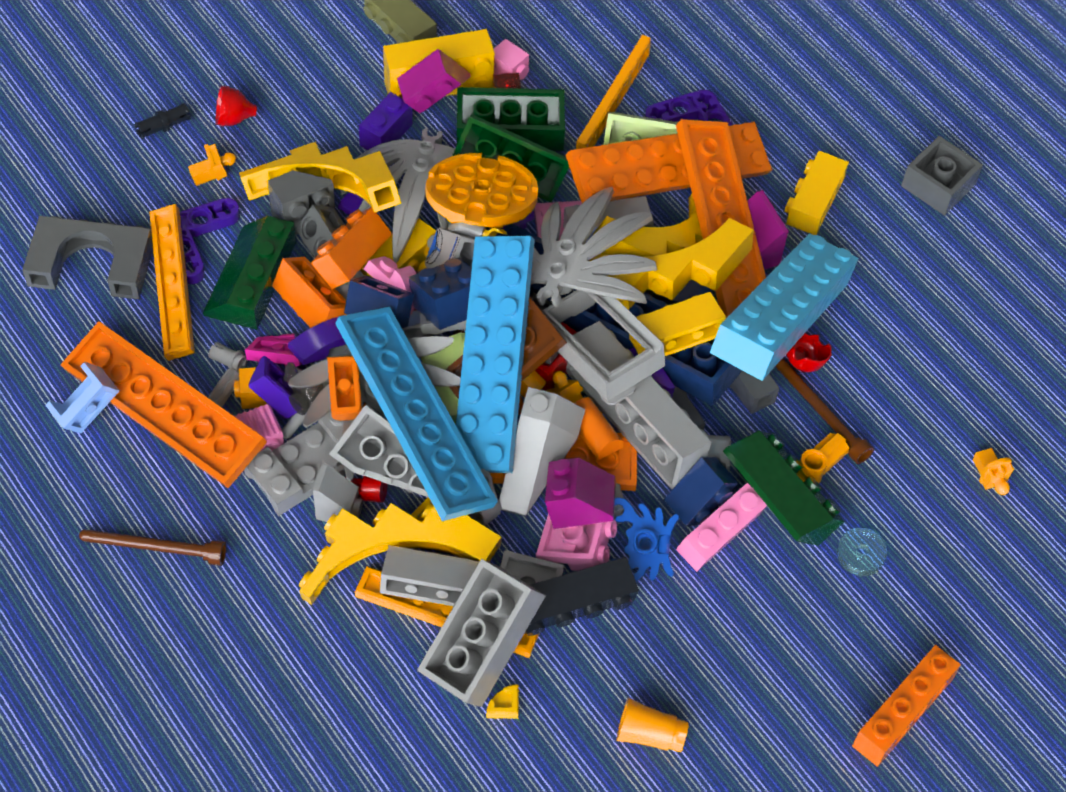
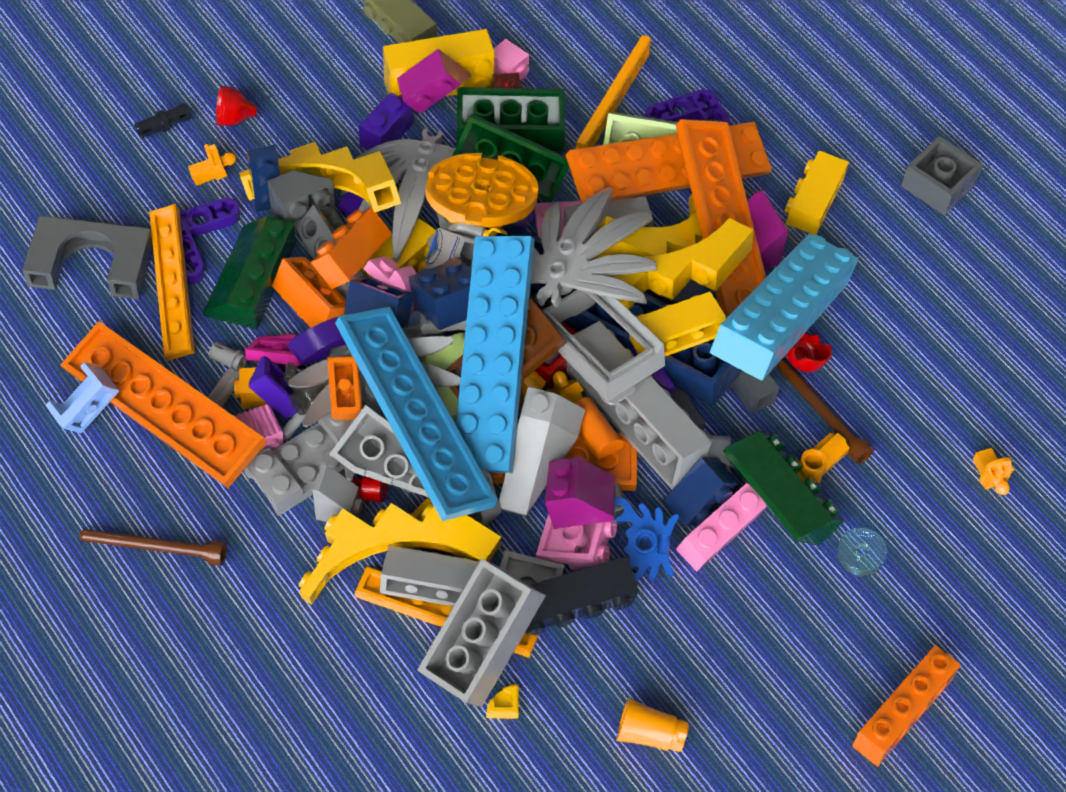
none -> dark blue plate [247,145,280,212]

